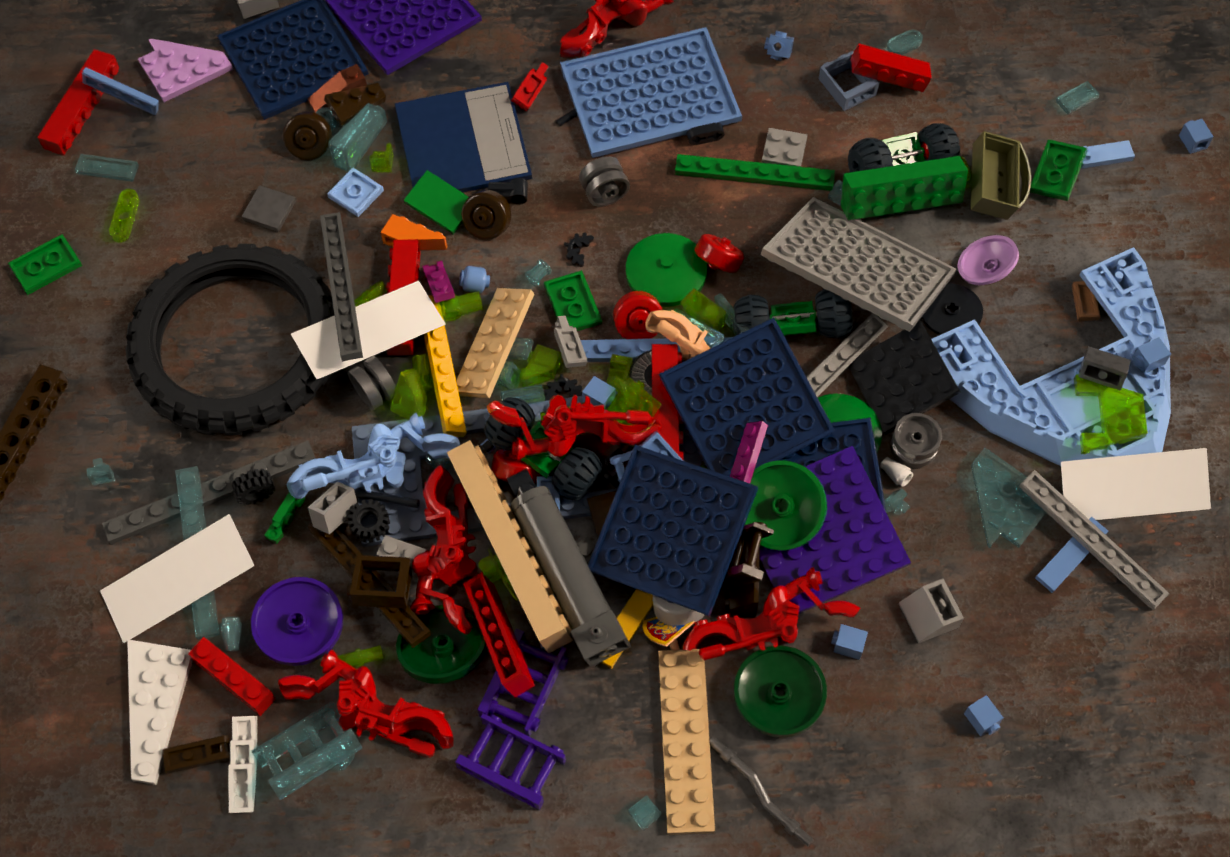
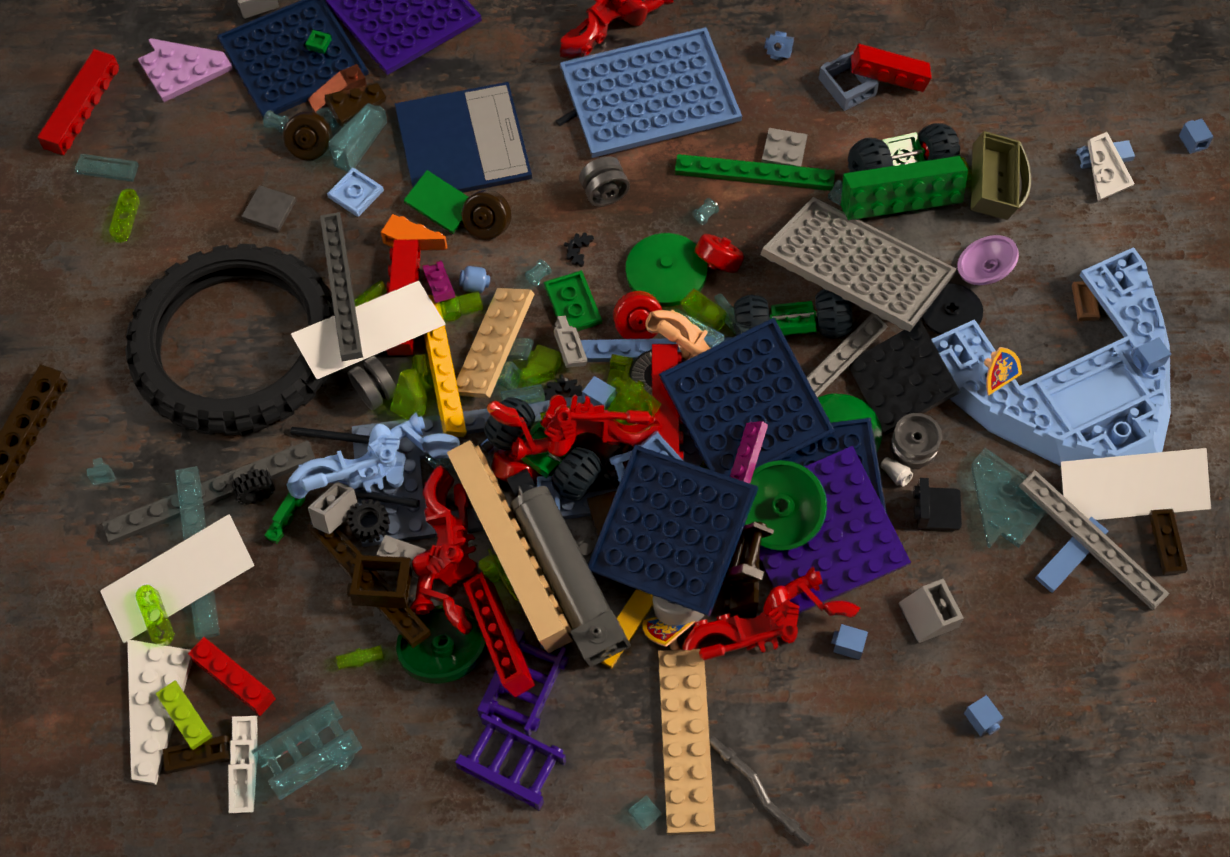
green tile [8,234,83,295] -> none
medium blue tile [82,67,159,115] -> none
clear light blue cone [219,617,242,651] -> none
dark purple dish [251,577,343,666] -> none
red piece [278,650,454,758] -> none
clear neon green panel [369,143,394,172] -> none
black piece [488,178,528,205] -> none
red hinge [511,62,549,111] -> none
black beam [686,122,725,145] -> none
dark green dish [734,645,827,738] -> none
clear light blue tile [885,488,910,515] -> none
clear light blue tile [887,30,923,55] -> none
green tile [1030,139,1087,201] -> none
clear light blue tile [1056,81,1100,115] -> none
clear neon green wing [1074,375,1148,454] -> none
flat silver brick [1078,346,1131,391] -> none
none -> clear neon green beam [136,585,174,646]
none -> lime plate [155,680,213,750]
none -> clear light blue bush [263,110,289,133]
none -> black bar [290,426,370,444]
none -> green plate [305,30,332,54]
none -> clear light blue bush [693,198,719,225]
none -> black bracket [913,478,962,530]
none -> shield [984,347,1022,395]
none -> white wing [1087,132,1134,201]
none -> dark brown plate [1149,509,1188,575]

